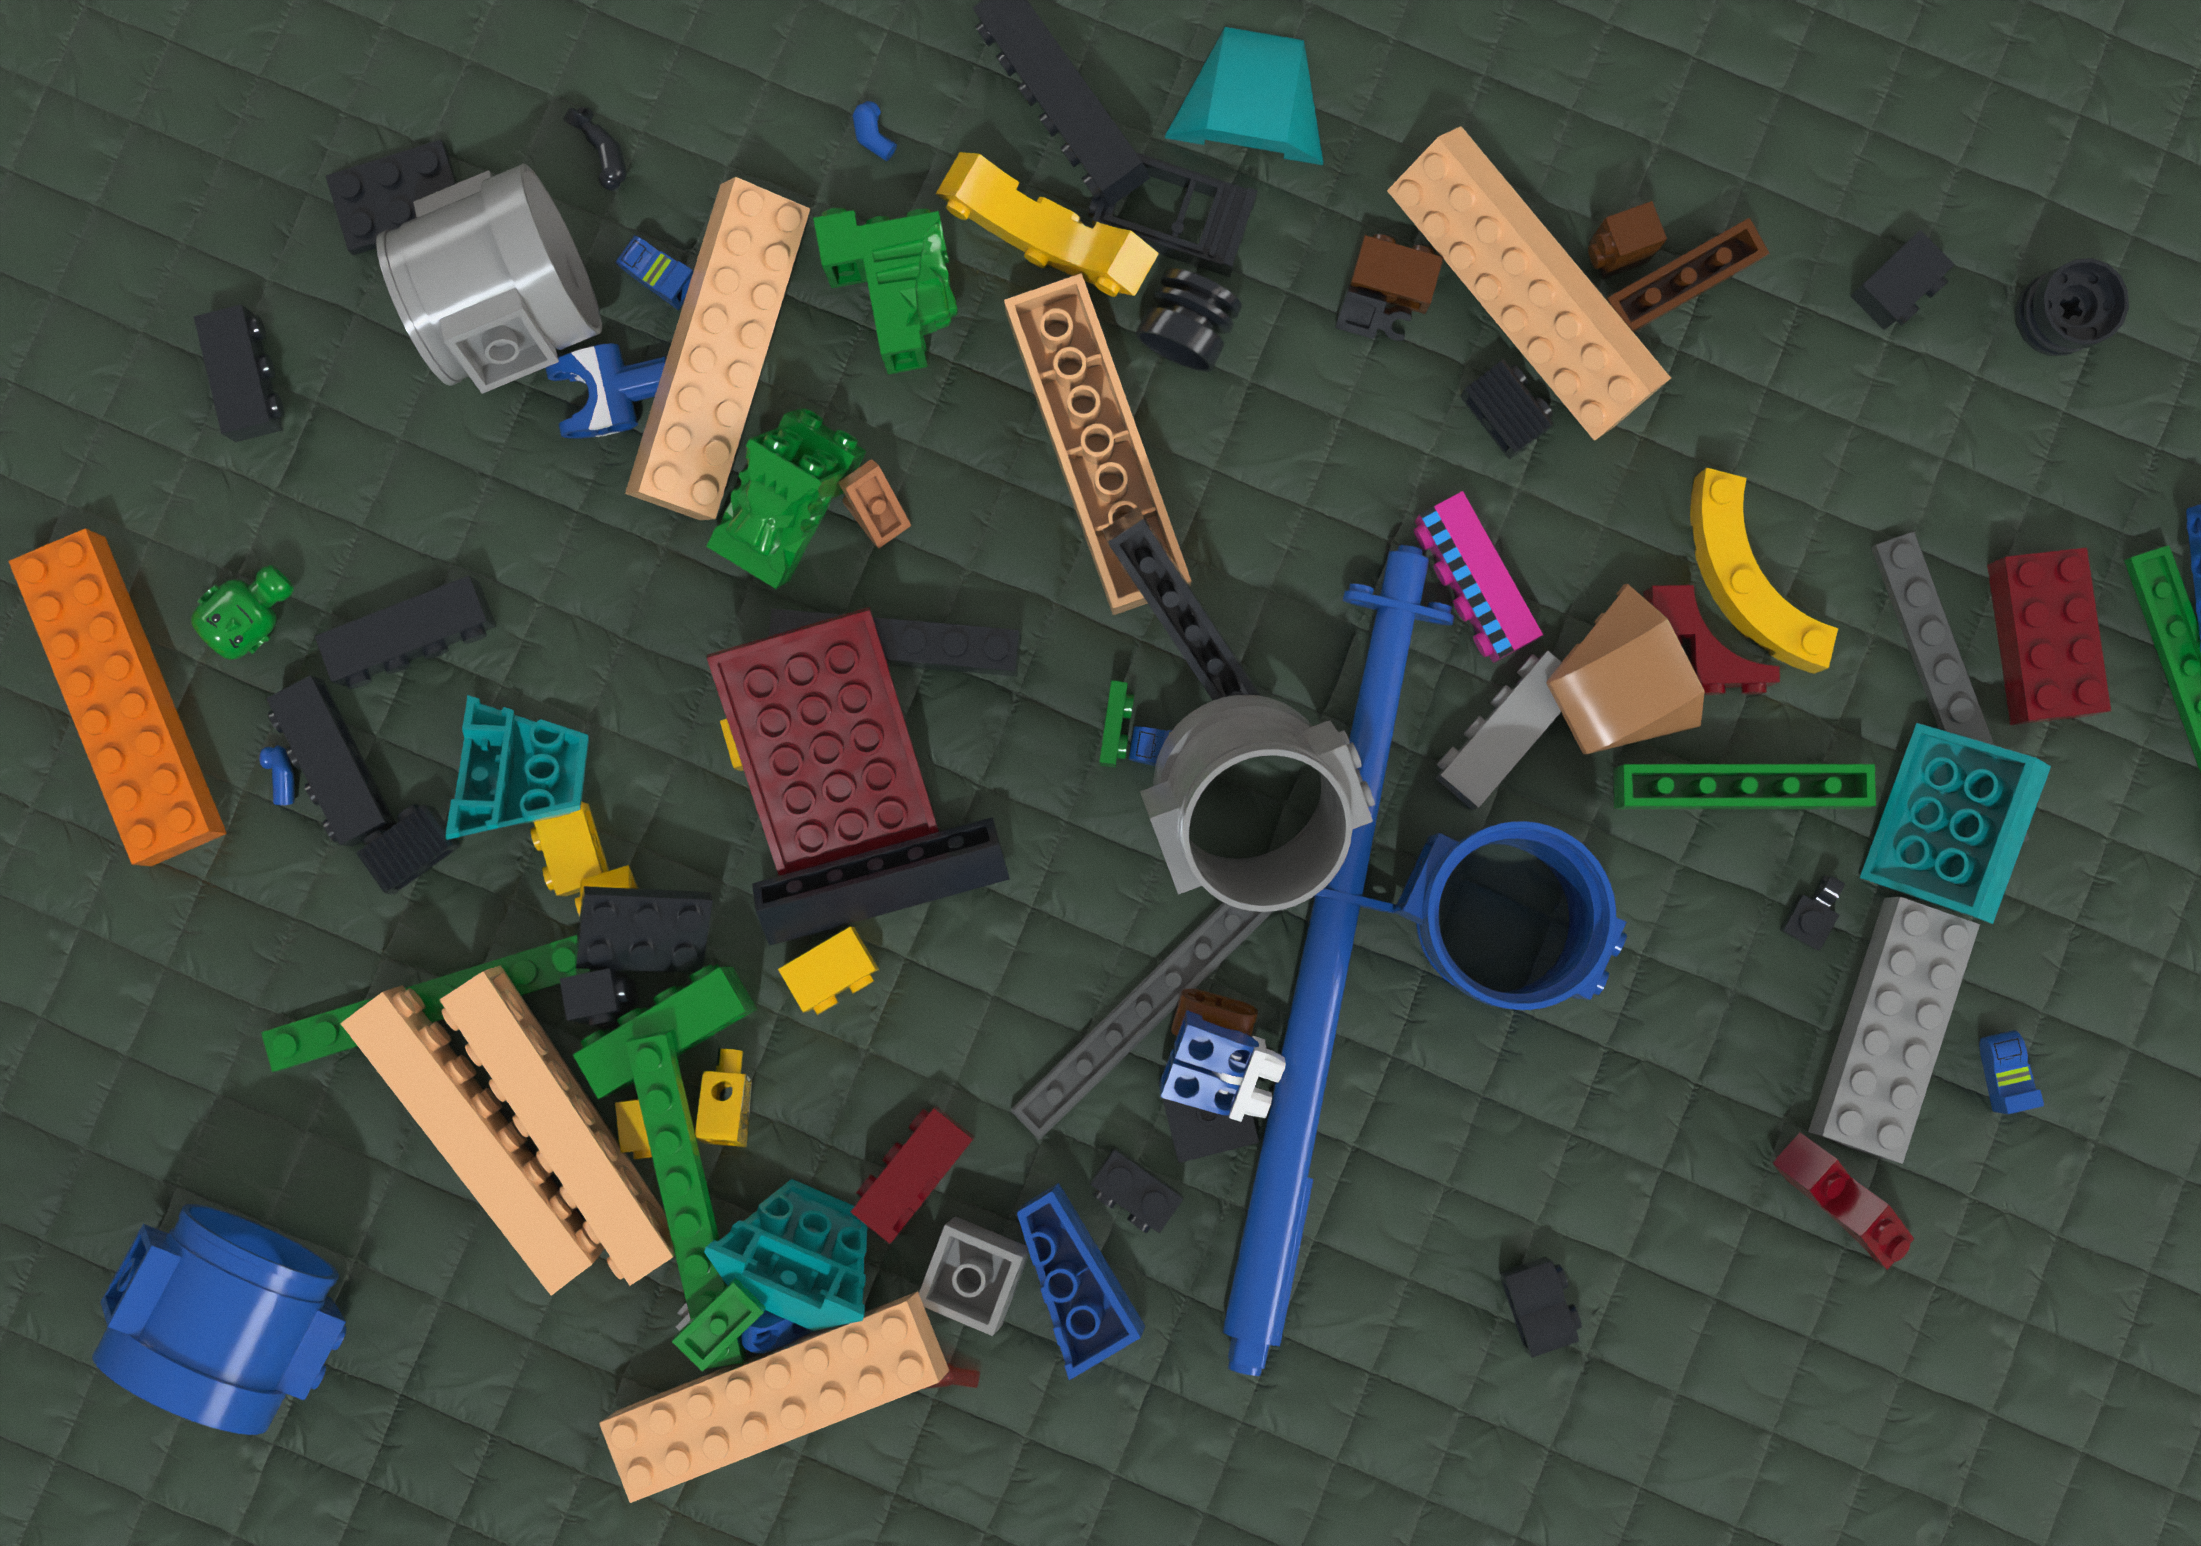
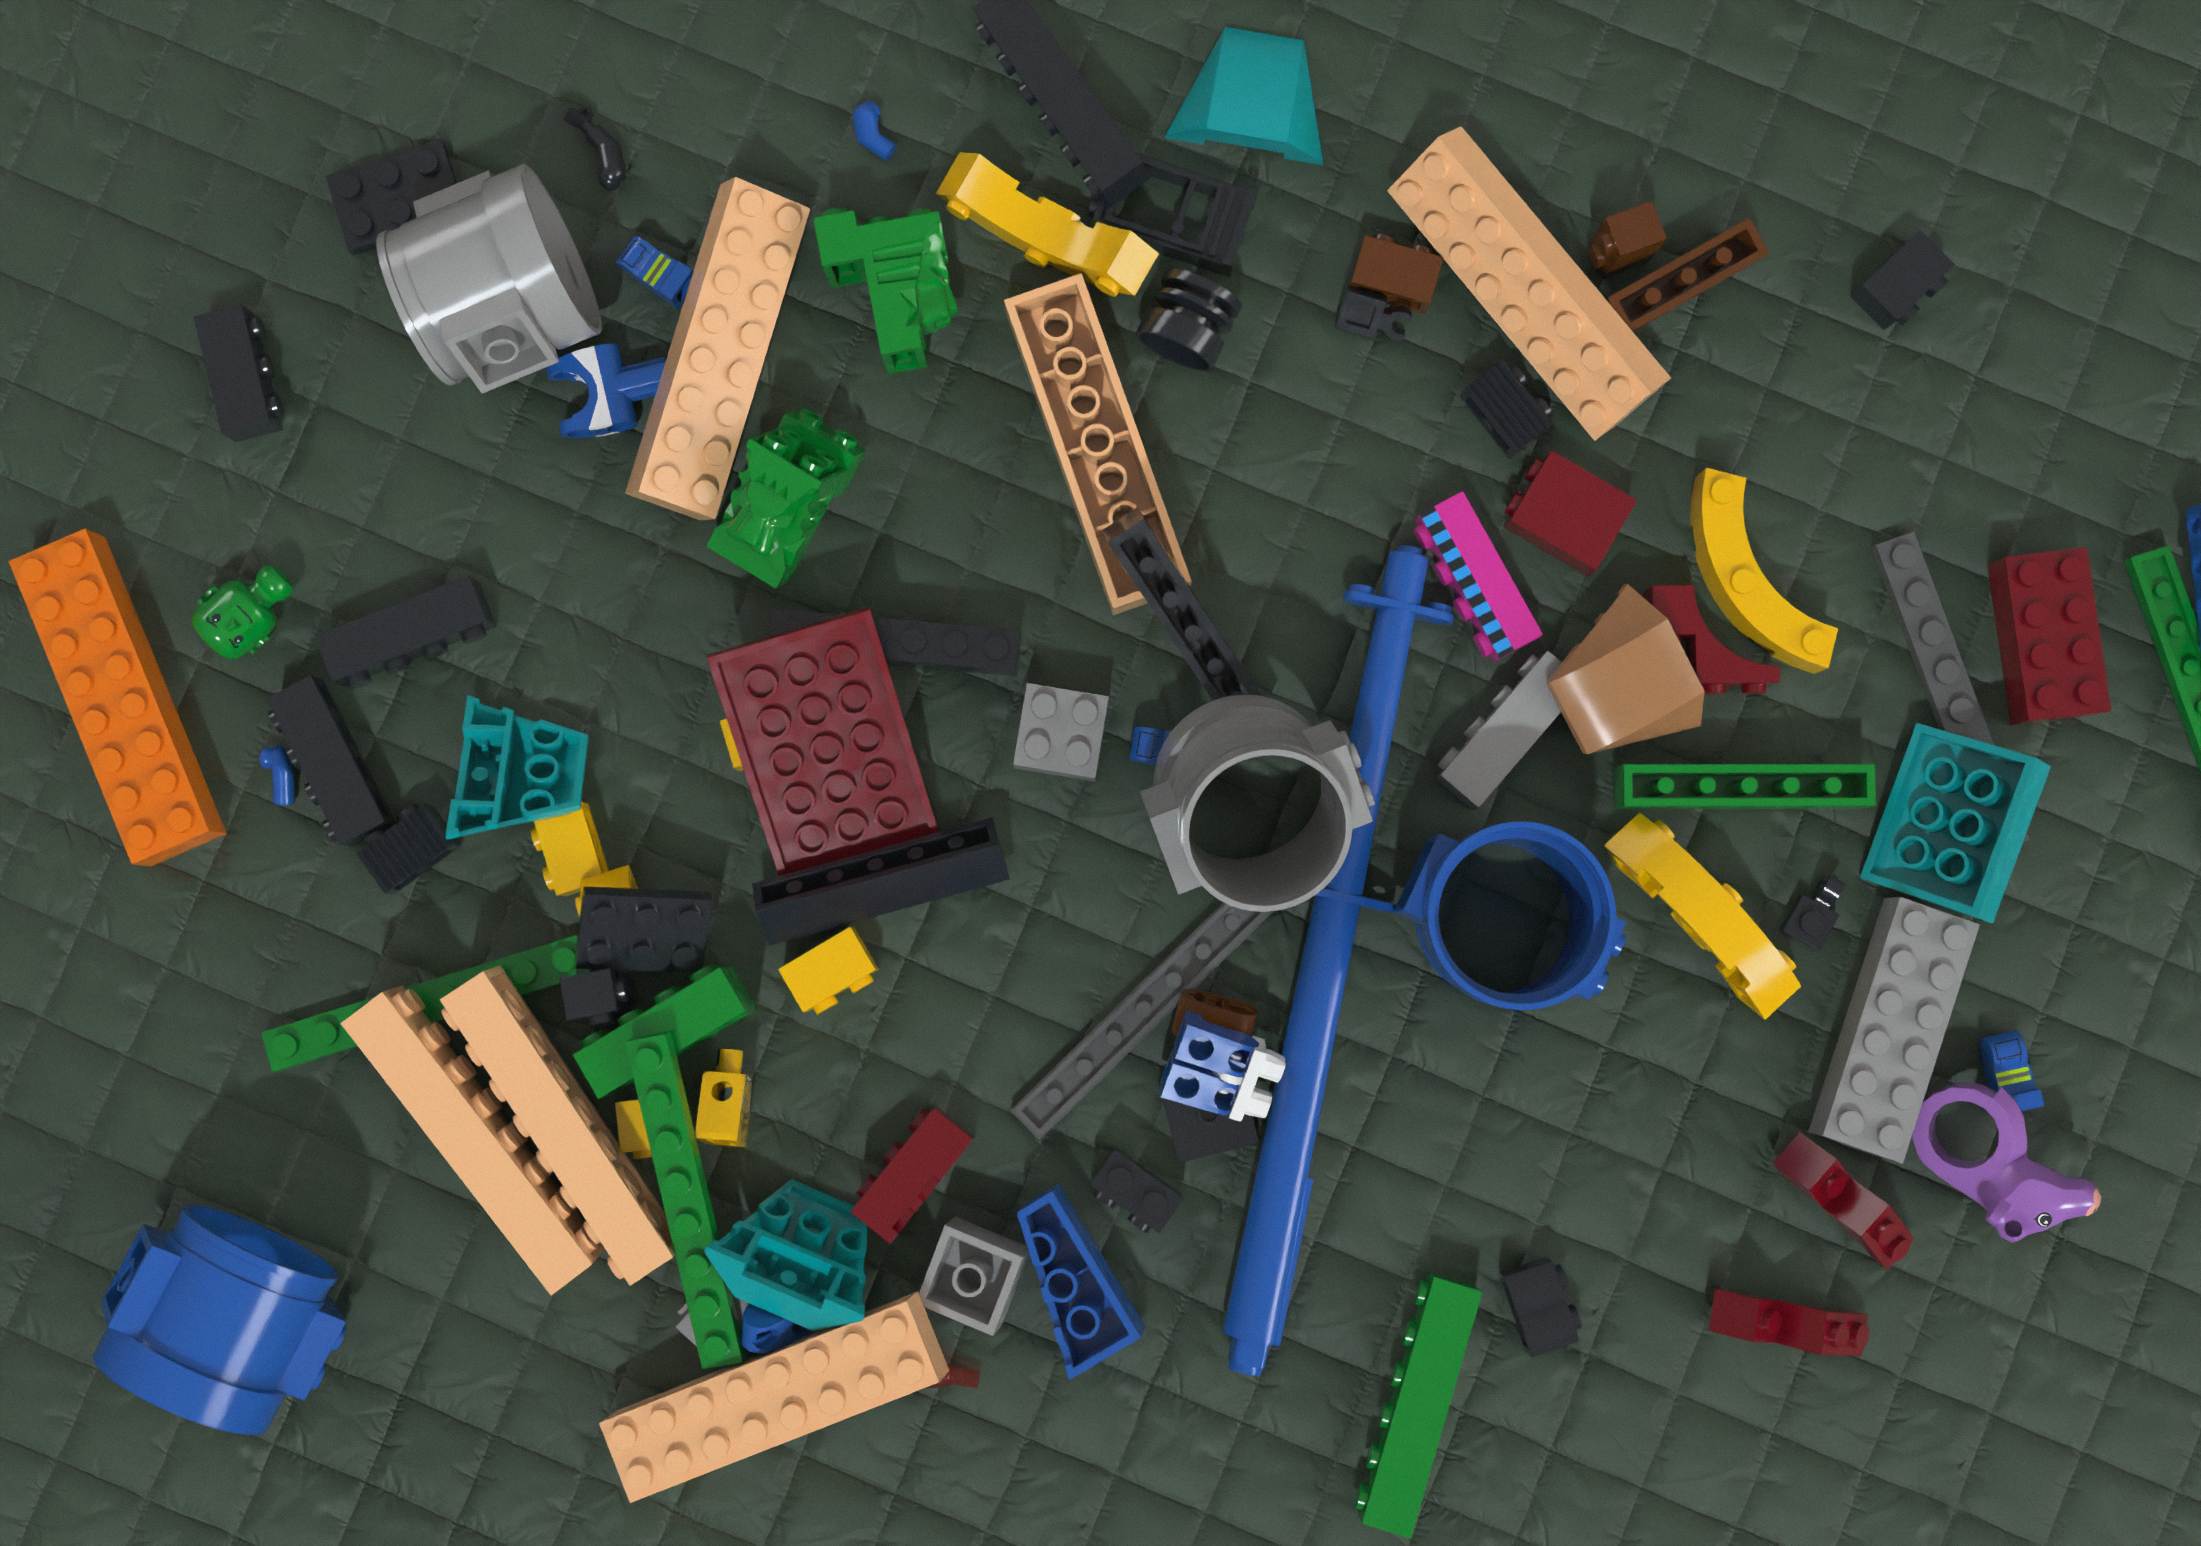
green plate [672,1277,766,1372] -> none
nougat slope [838,459,911,548] -> none
green plate [1099,680,1134,768] -> none
black wheel [2015,258,2129,356] -> none
none -> light grey brick [1013,683,1109,782]
none -> green brick [1354,1271,1482,1539]
none -> dark red brick [1504,450,1637,577]
none -> yellow brick [1604,812,1801,1020]
none -> dark red arch [1709,1289,1869,1356]
none -> medium lavender animal [1912,1082,2101,1243]

